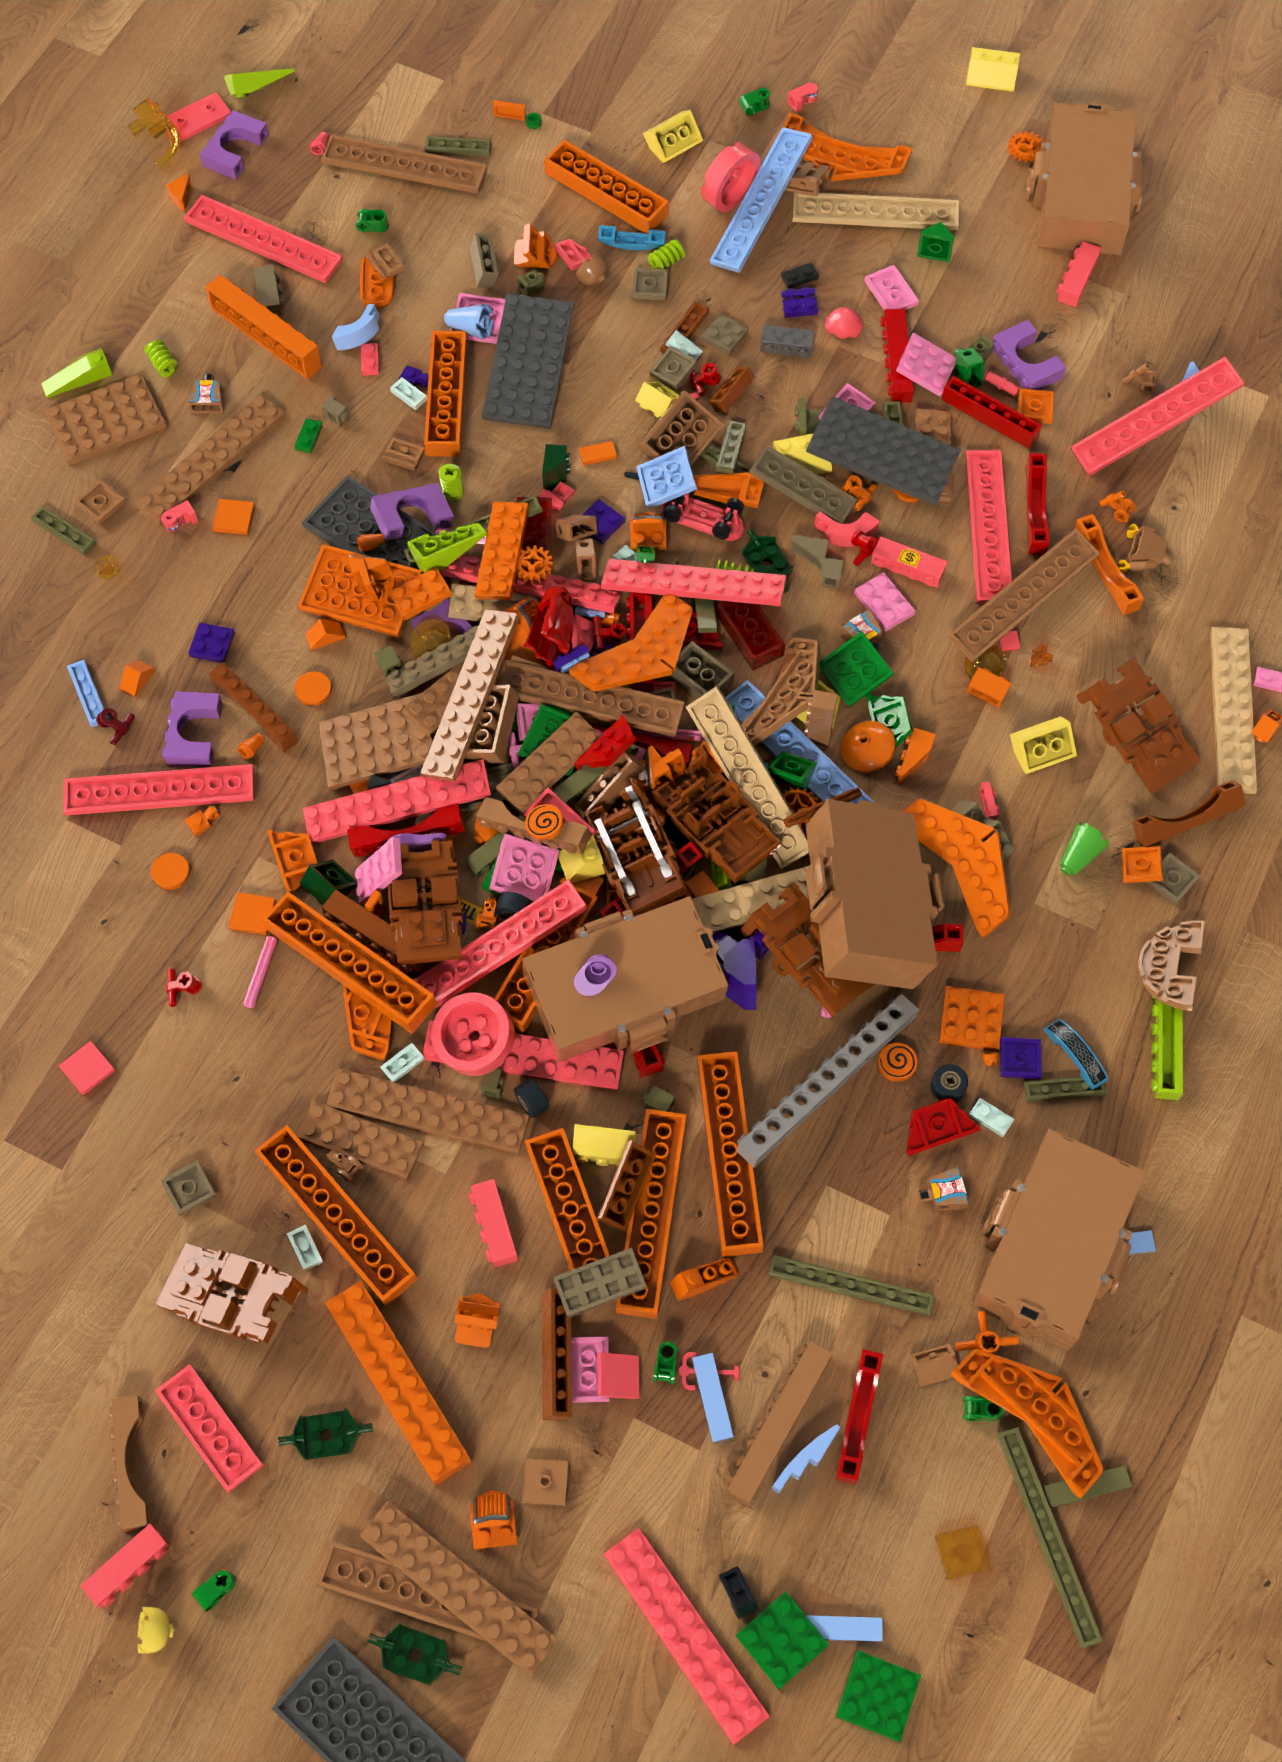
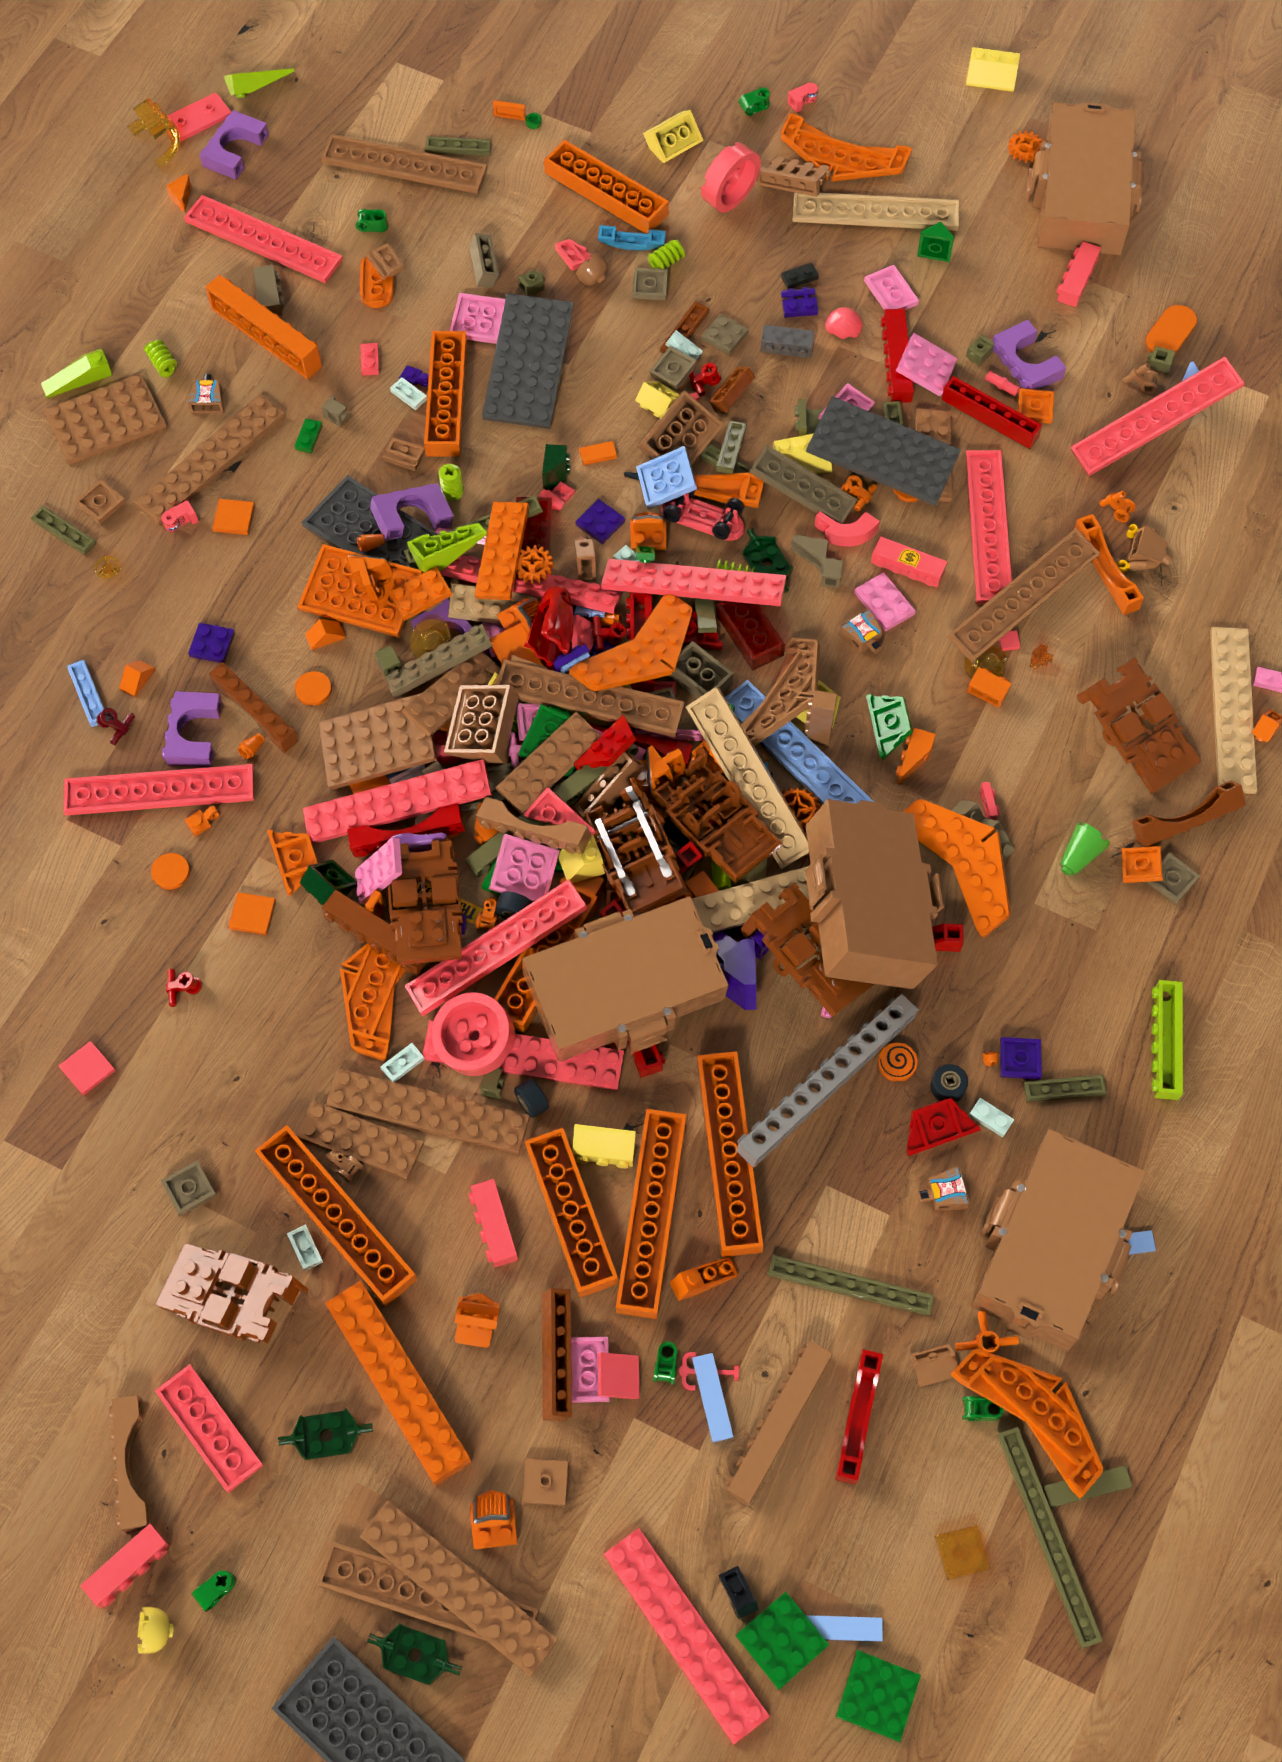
bright pink axle [243,936,278,1008] -> none
orange brick [262,892,437,1034] -> none
coral cone [310,132,329,155] -> none
light blue arch [332,304,380,350] -> none
pearl dark grey slope [367,775,390,790] -> none
plate [420,609,520,782] -> none
light blue cone [444,304,493,339] -> none
orange piece [514,223,559,269] -> none
orange tile [525,804,564,841] -> none
dark tan plate [553,1248,647,1318] -> none
medium nougat torso [555,515,598,541] -> none
medium lavender piece [574,954,617,996] -> none
dark orange slope [596,1140,656,1232] -> none
olive brick [643,1086,675,1112] -> none
light blue plate [710,127,813,273] -> none
green slope [768,751,817,789] -> none
light blue slope [772,1425,840,1494] -> none
dark orange axle [783,787,862,828] -> none
green plate [819,631,894,708] -> none
orange dish [840,721,896,773] -> none
red piece [851,530,879,566] -> none
orange plate [939,985,1005,1052] -> none
green torso [954,347,984,388] -> none
light yellow slope [1010,716,1077,774] -> none
red arch [1026,453,1049,555] -> none
slope [1044,1019,1109,1090] -> none
medium nougat plate [1138,920,1205,1011] -> none
none -> orange tile [1145,305,1197,354]
none -> olive brick [1147,346,1175,375]

